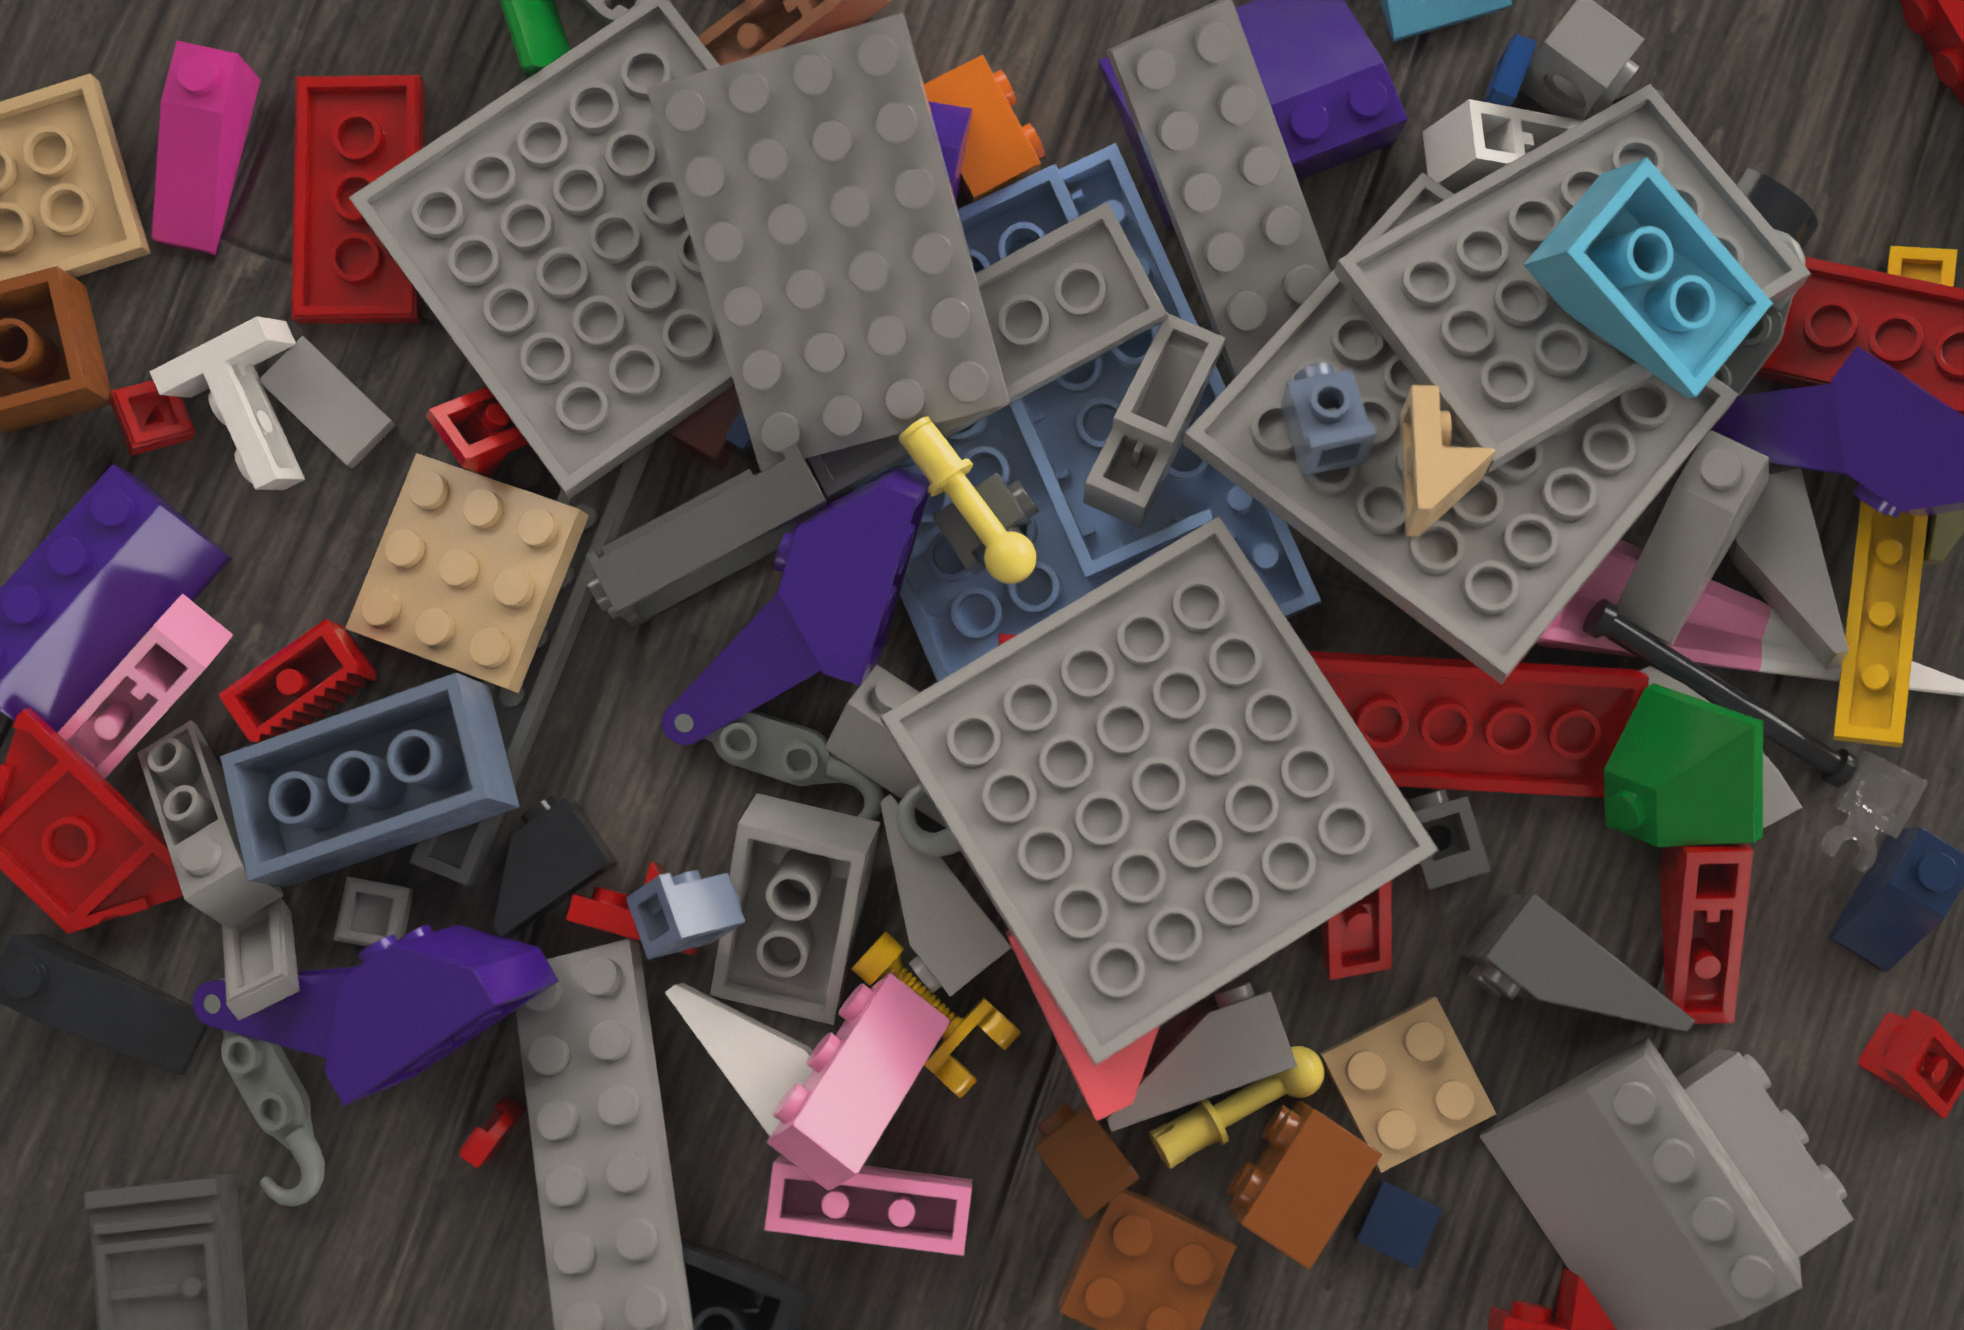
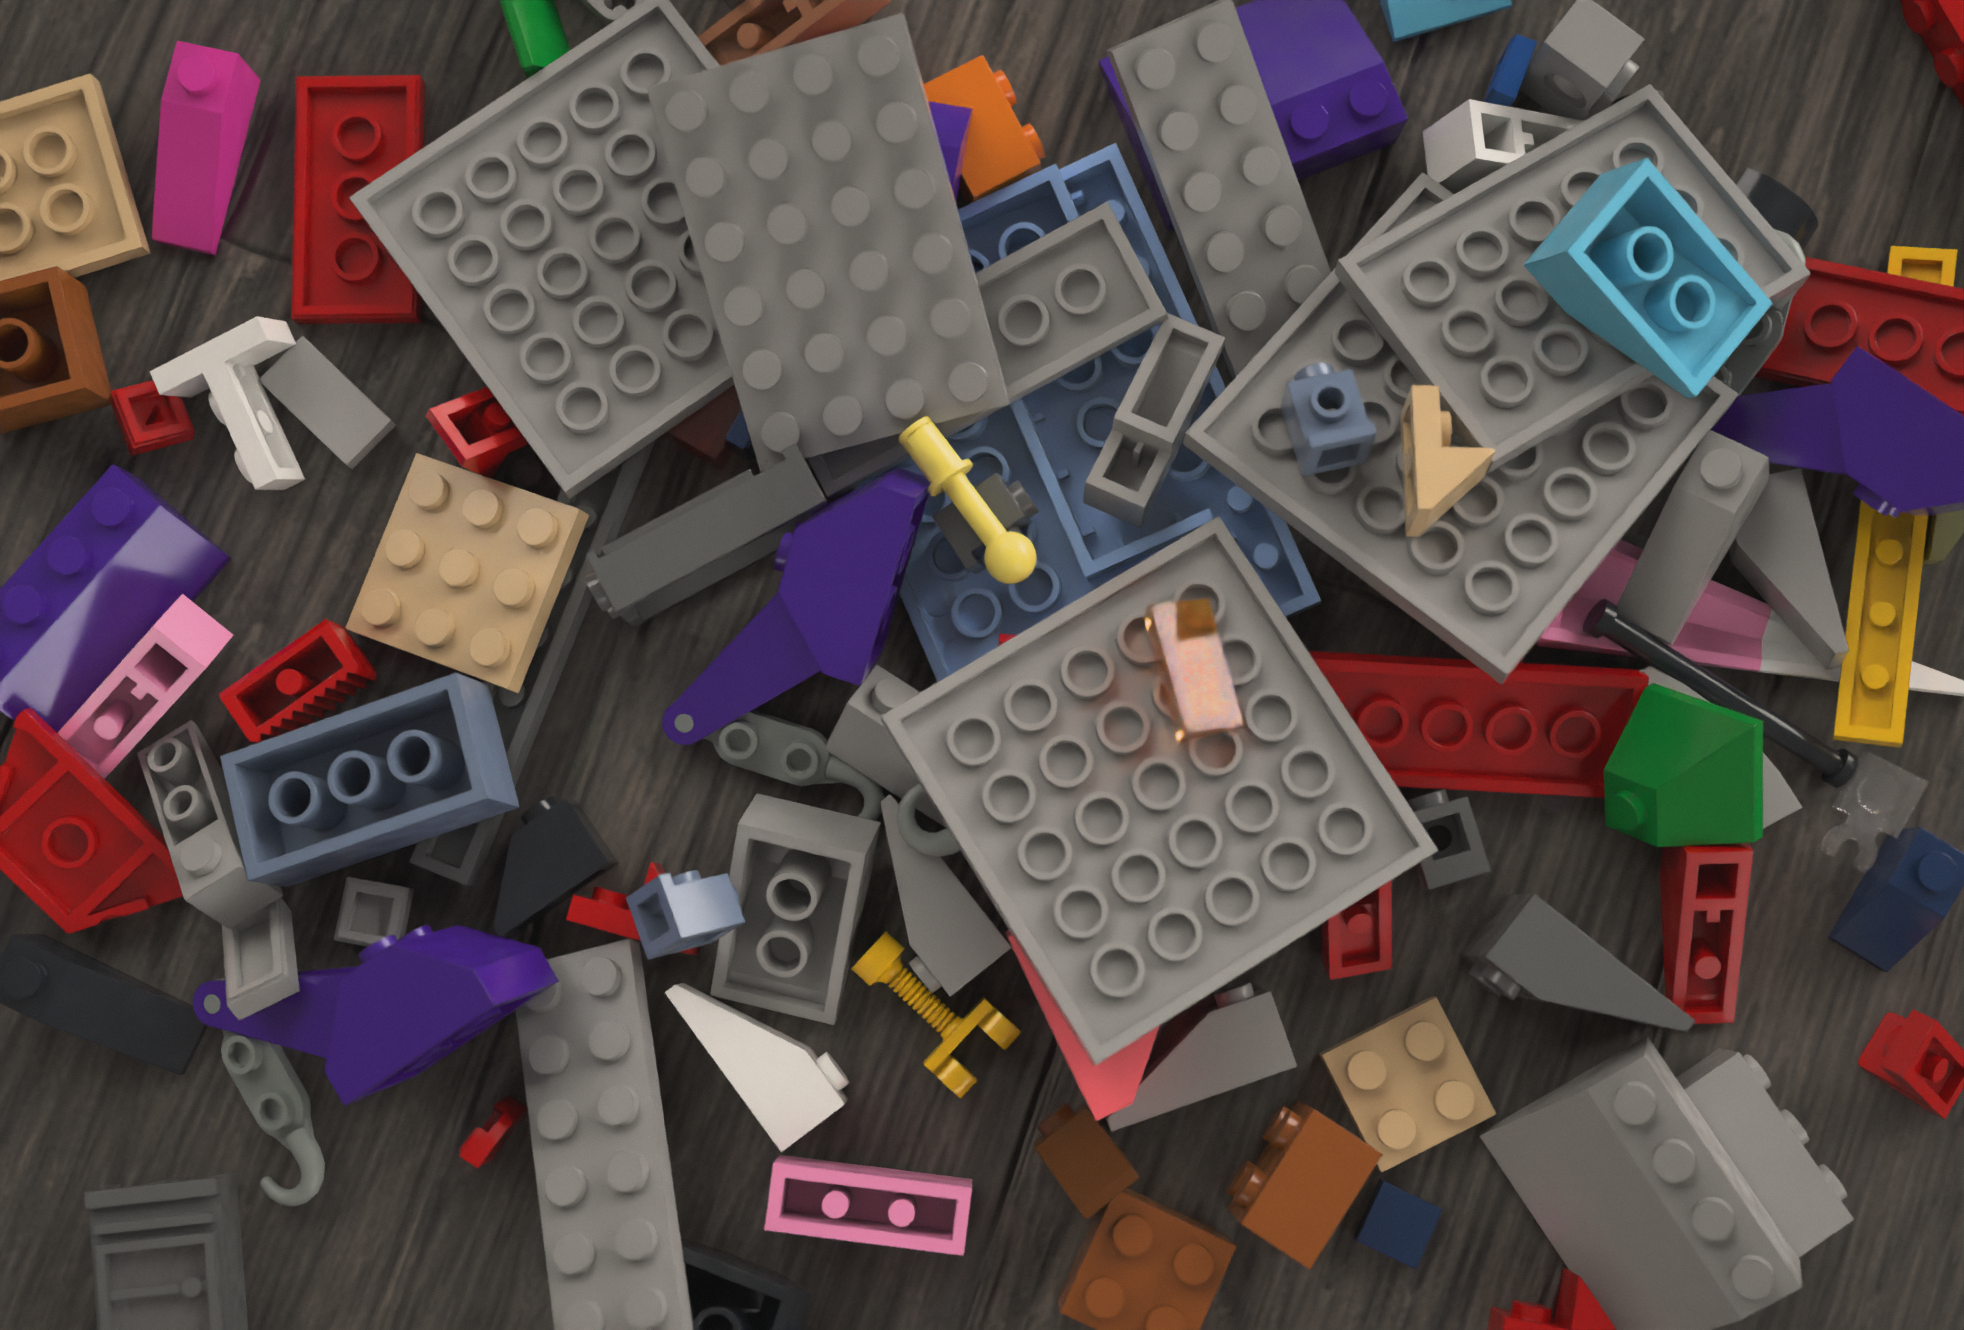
bright pink brick [766,973,951,1191] -> none
light yellow pin [1149,1046,1325,1169] -> none
none -> clear orange slope [1143,598,1244,743]

